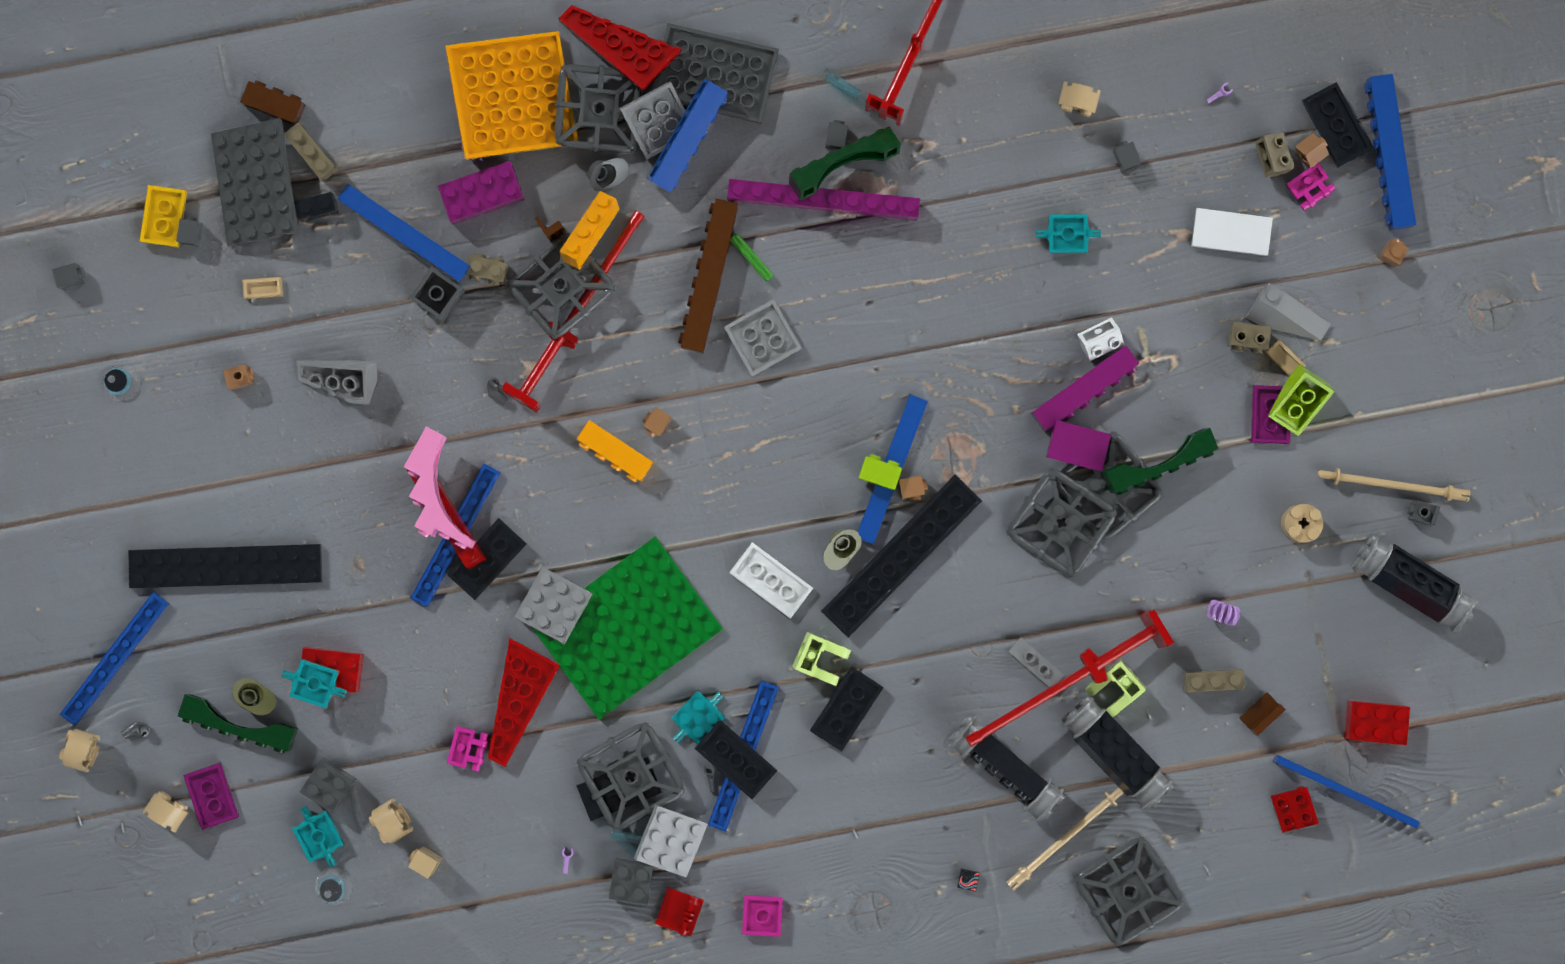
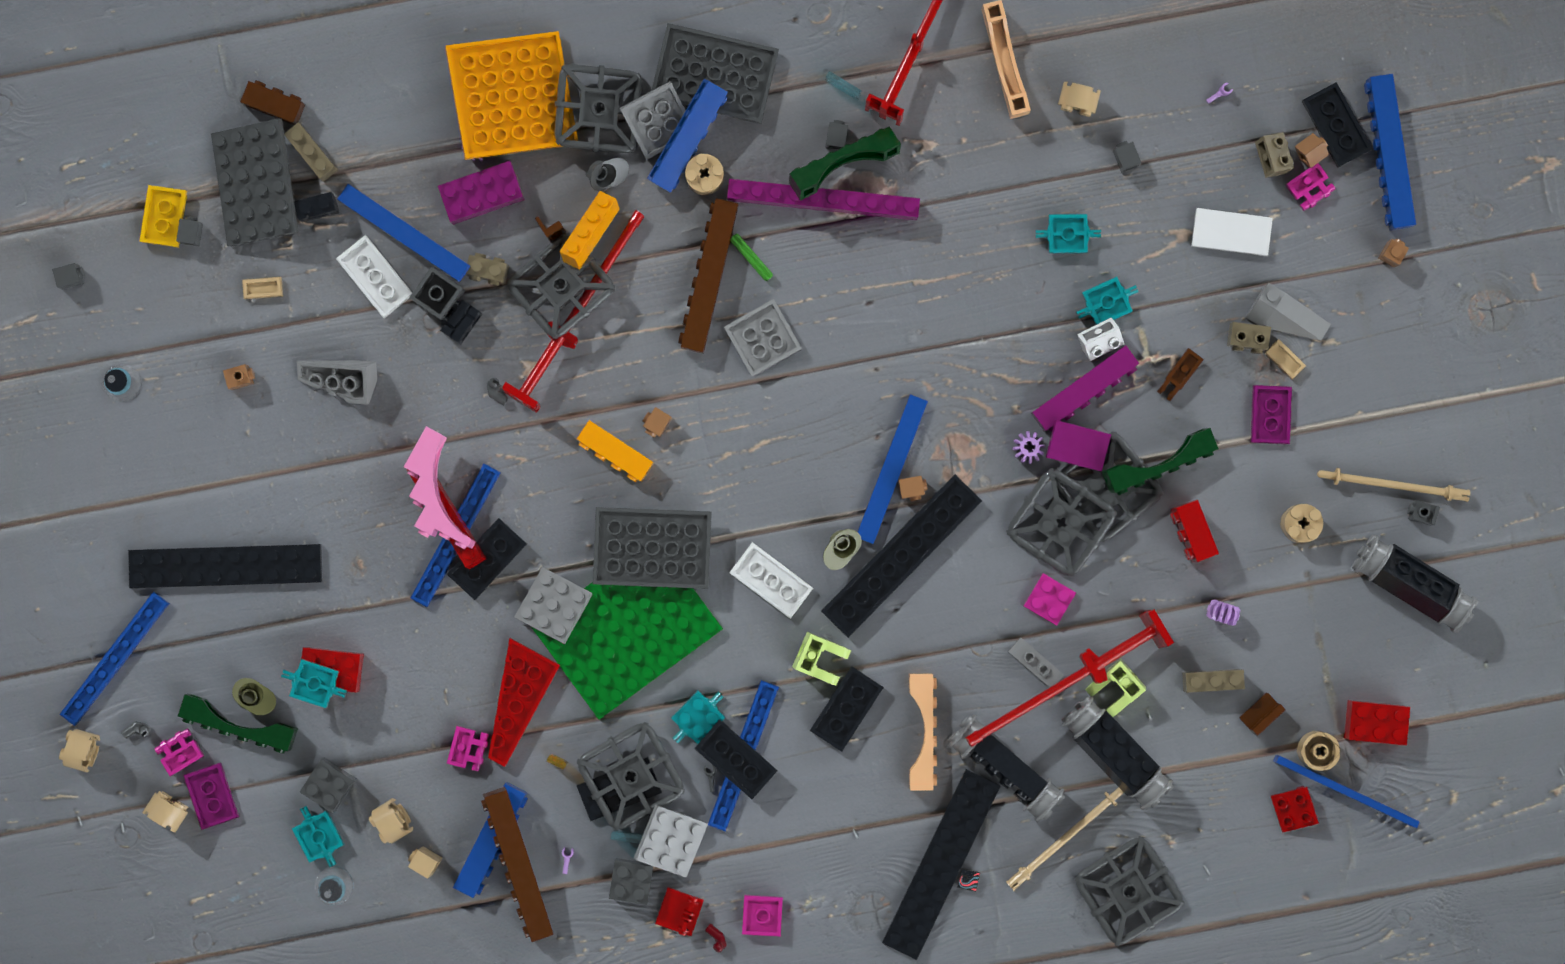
red wing [558,5,682,92] -> none
lime brick [858,454,902,491] -> none
lime slope [1268,364,1335,437] -> none
none -> dark pink plate [154,728,204,776]
none -> white tile [336,235,412,318]
none -> black brick [440,299,482,345]
none -> blue brick [453,782,528,898]
none -> reddish brown brick [481,787,554,942]
none -> clear yellow tile [547,754,568,770]
none -> dark grey plate [593,507,712,589]
none -> tan brick [685,154,724,195]
none -> dark red arm [705,924,727,953]
none -> black plate [882,769,1001,960]
none -> light nougat arch [909,673,937,791]
none -> light nougat arch [981,0,1031,119]
none -> lavender gear [1012,431,1045,464]
none -> dark pink plate [1024,573,1076,626]
none -> teal plate [1076,277,1139,325]
none -> reddish brown hinge [1157,348,1204,401]
none -> red brick [1170,500,1219,562]
none -> tan brick [1297,731,1340,771]

